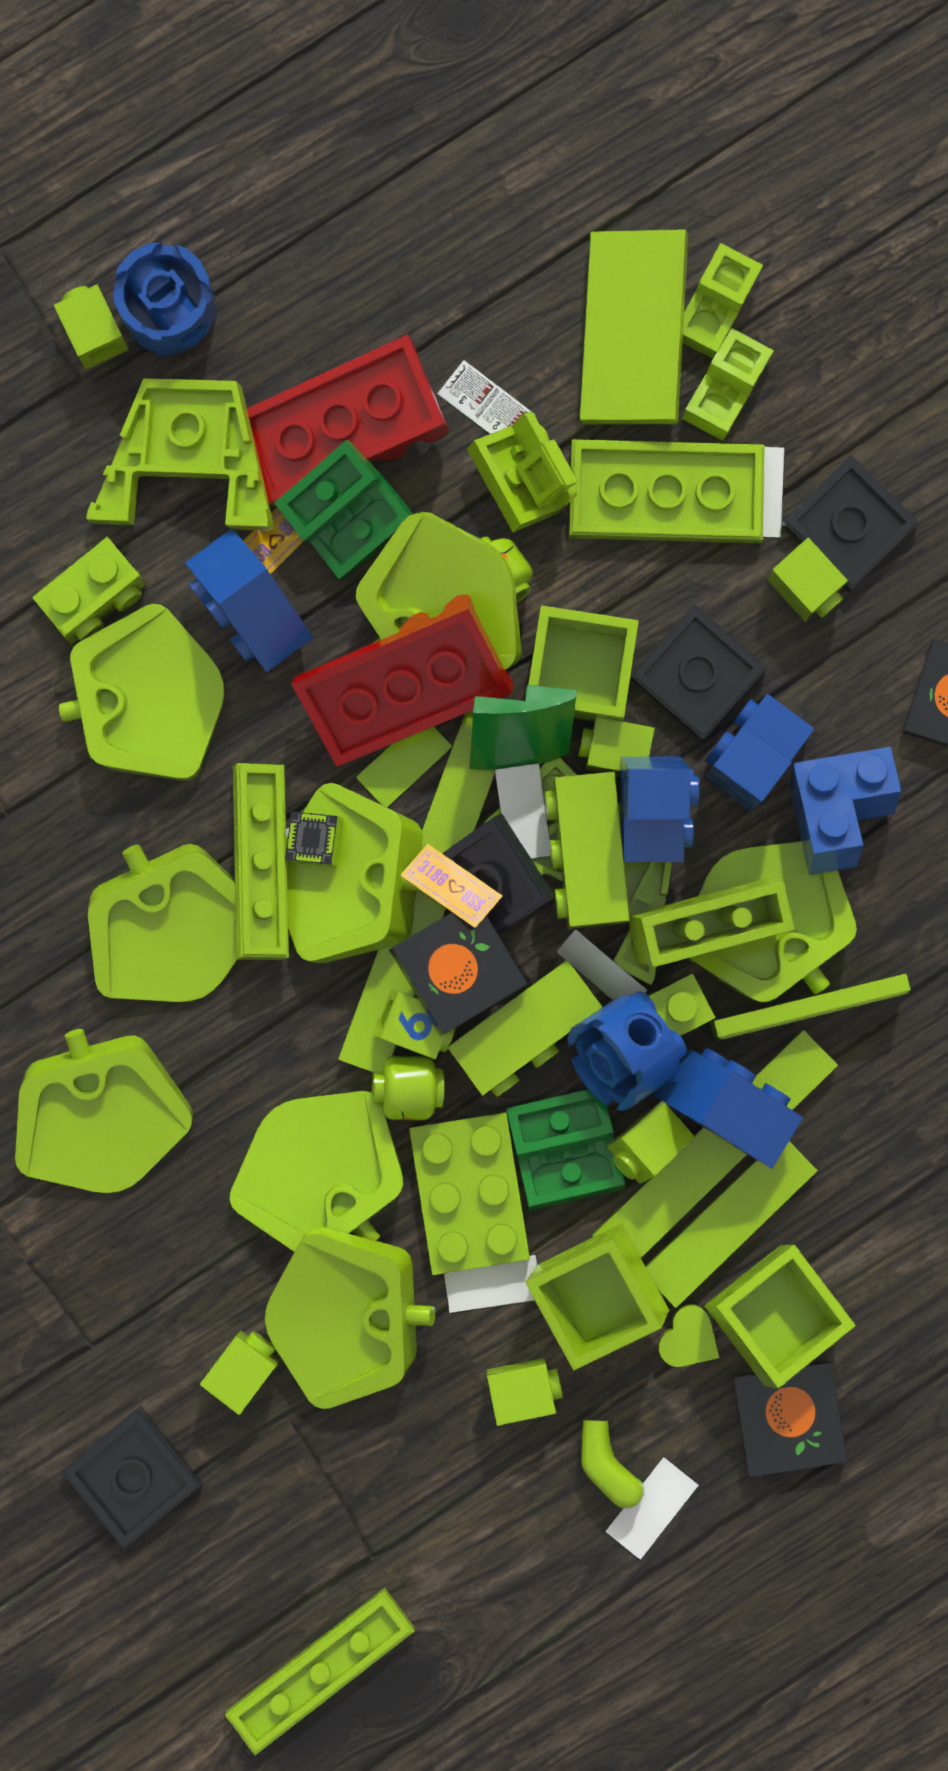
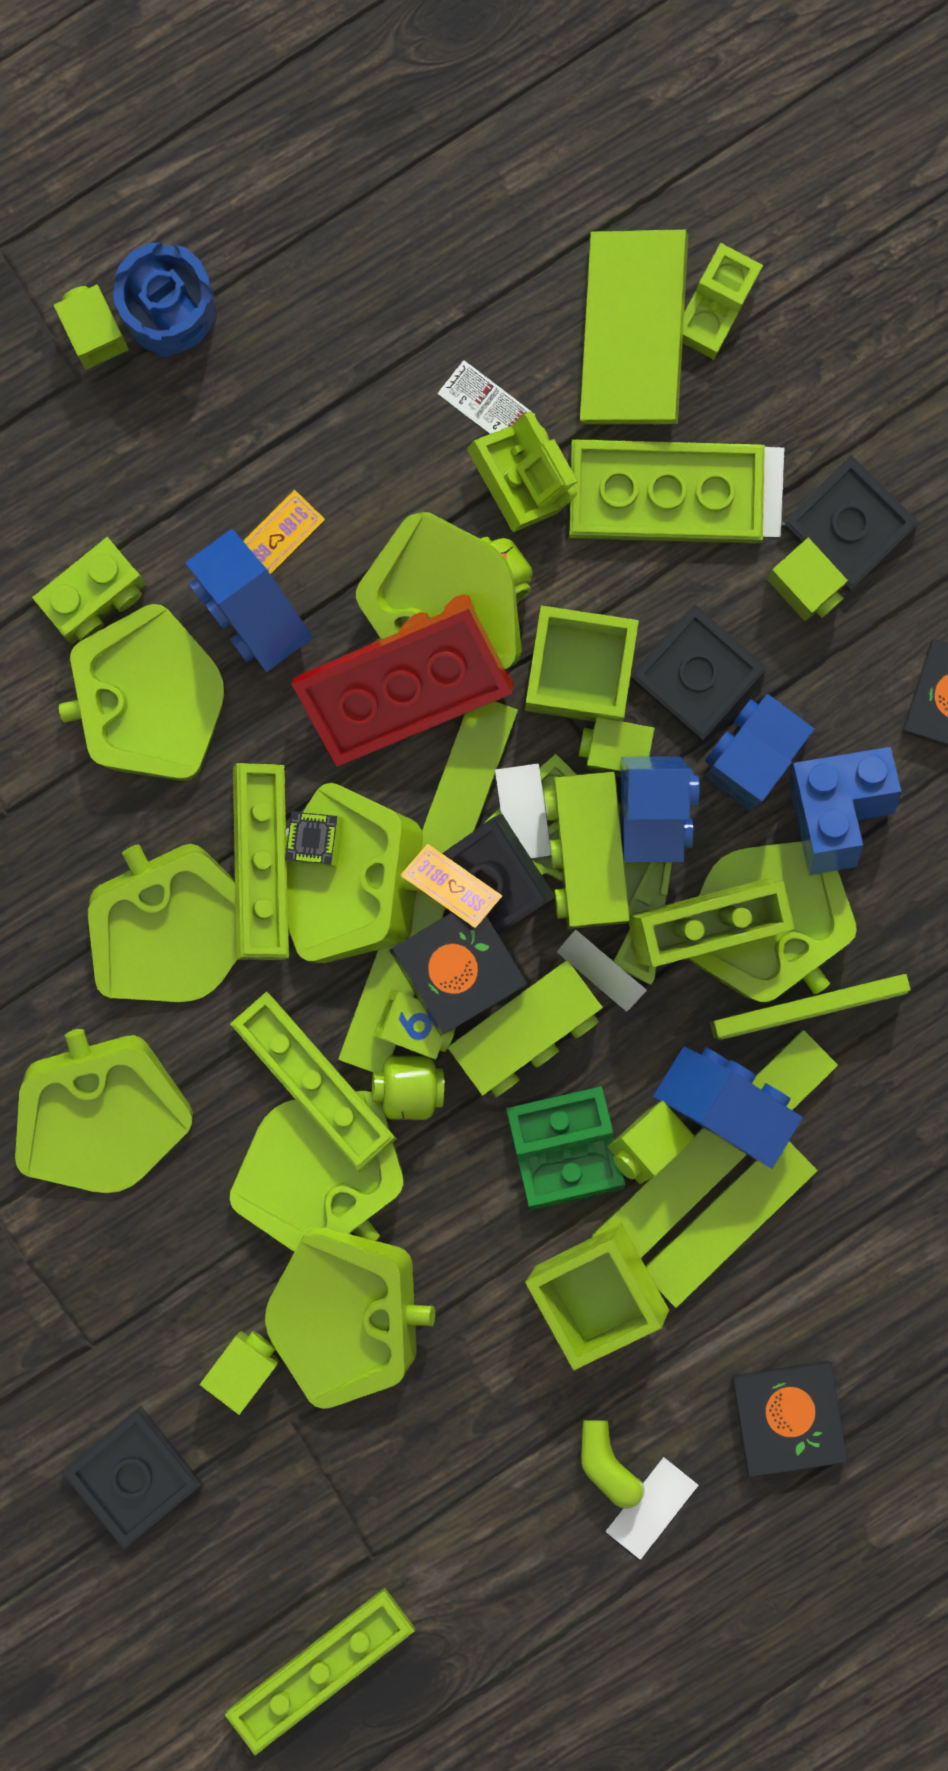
lime wing [86,378,273,531] -> none
red hinge [247,334,449,506] -> none
green slope [275,440,413,580] -> none
lime sticker [356,727,453,807] -> none
lime plate [409,1112,530,1275] -> none
white sticker [444,1255,537,1313] -> none
green slope [469,685,577,770] -> none
lime brick [487,1358,563,1426] -> none
blue brick [568,991,686,1111] -> none
lime brick [649,974,715,1036] -> none
lime tile [658,1304,719,1367] -> none
lime slope [681,328,774,441] -> none
lime piece [704,1244,856,1388] -> none
none -> lime tile [230,992,397,1172]

